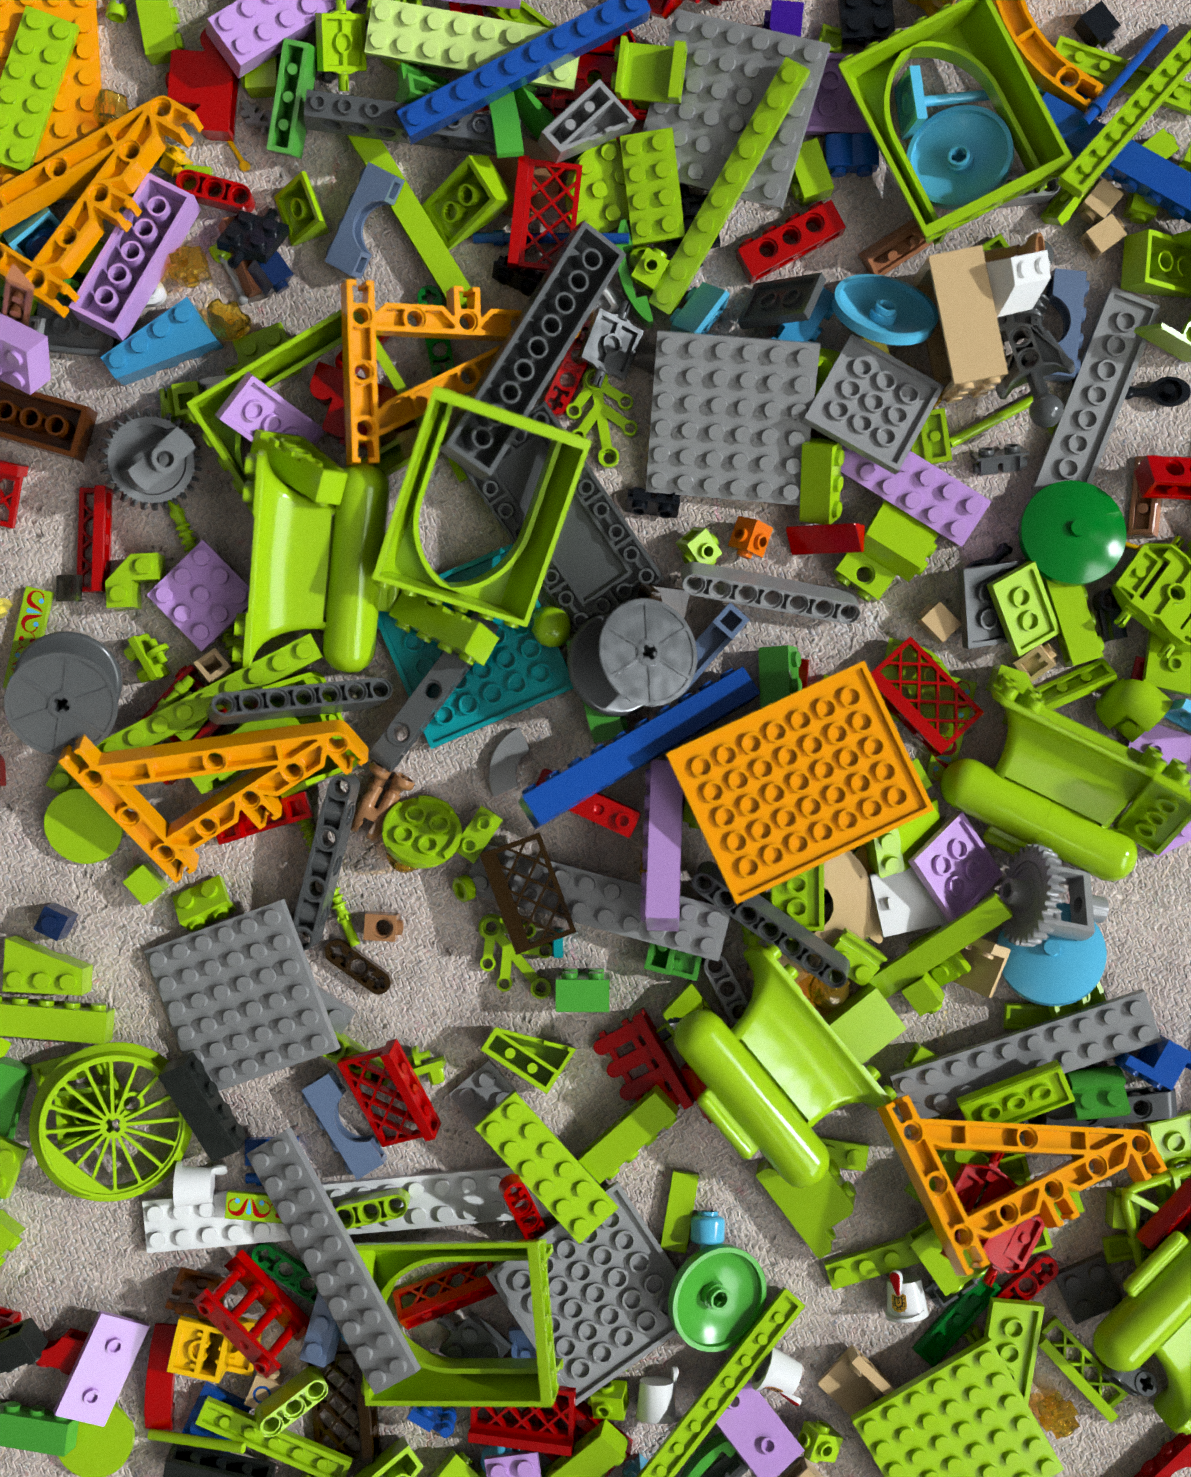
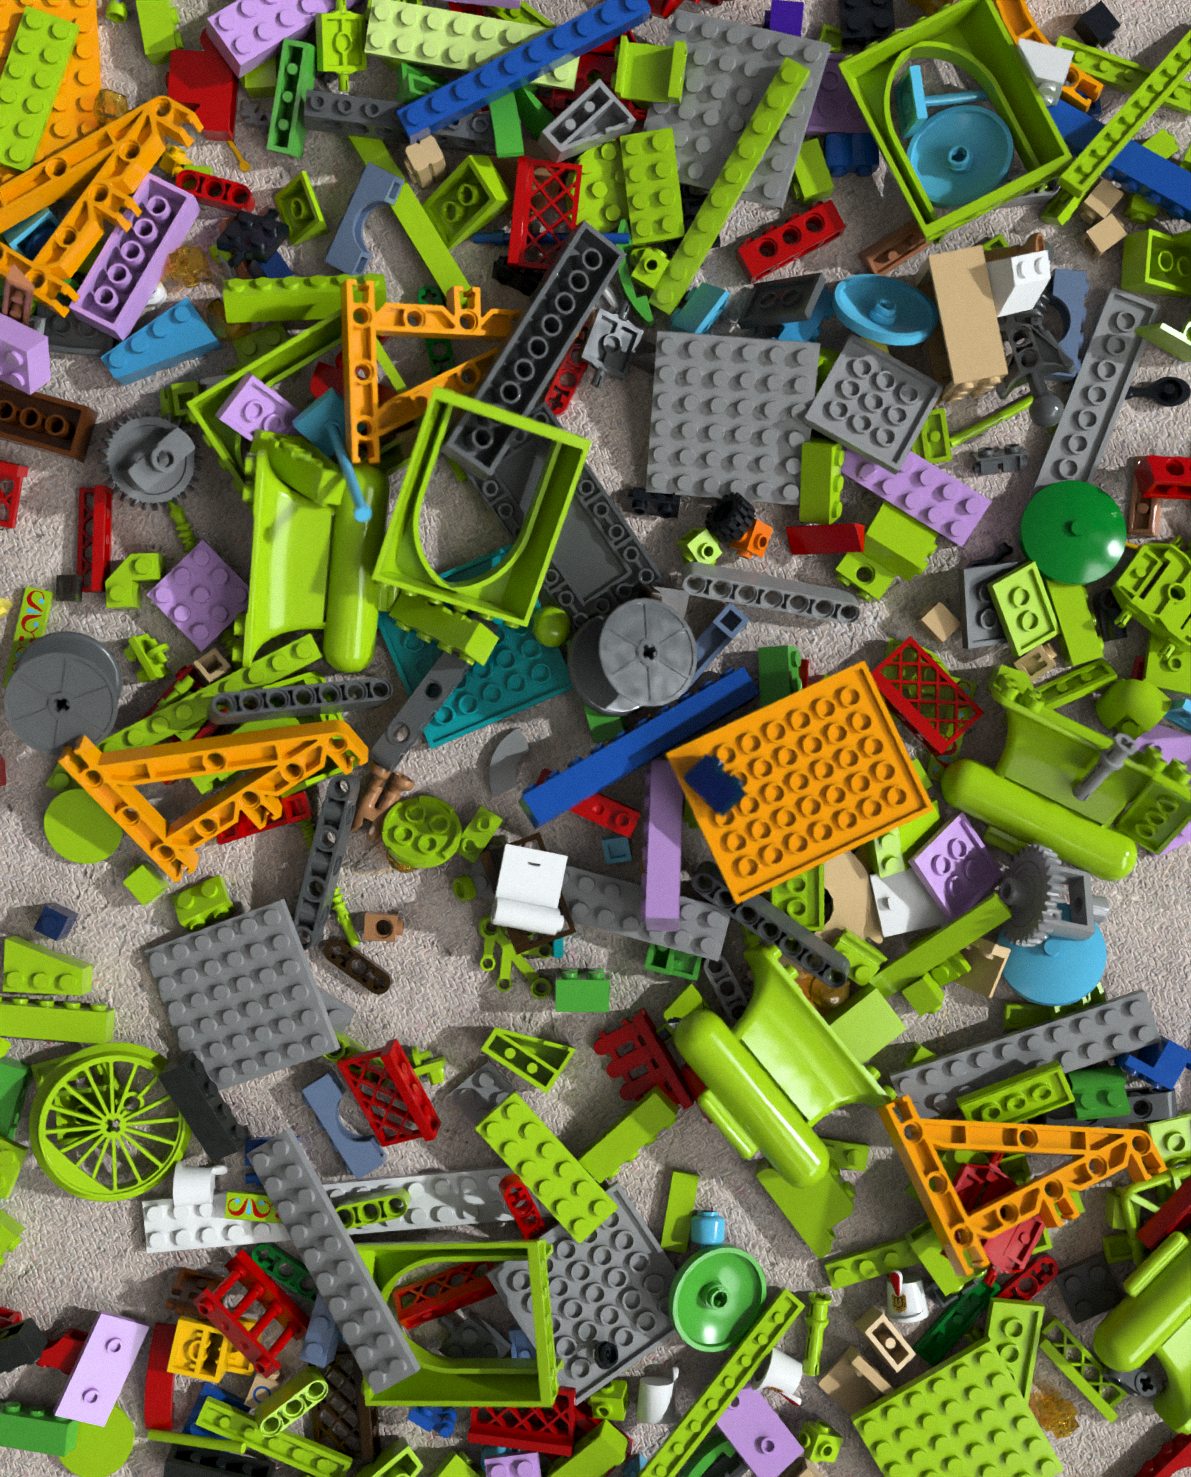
lime plant [566,368,638,469] -> none
blue bar [1079,24,1169,128] -> none
none -> lime brick [223,273,387,323]
none -> medium azure tile [292,387,372,522]
none -> tan brick [403,135,449,190]
none -> white door [491,844,568,936]
none -> black plate [594,1341,618,1370]
none -> medium azure plate [601,834,633,865]
none -> clear blue brick [680,754,746,817]
none -> black tyre [705,492,756,544]
none -> lime pin [802,1291,832,1376]
none -> tan brick [853,1306,916,1373]
none -> white slope [1017,38,1074,106]
none -> light grey pin [1072,733,1137,801]

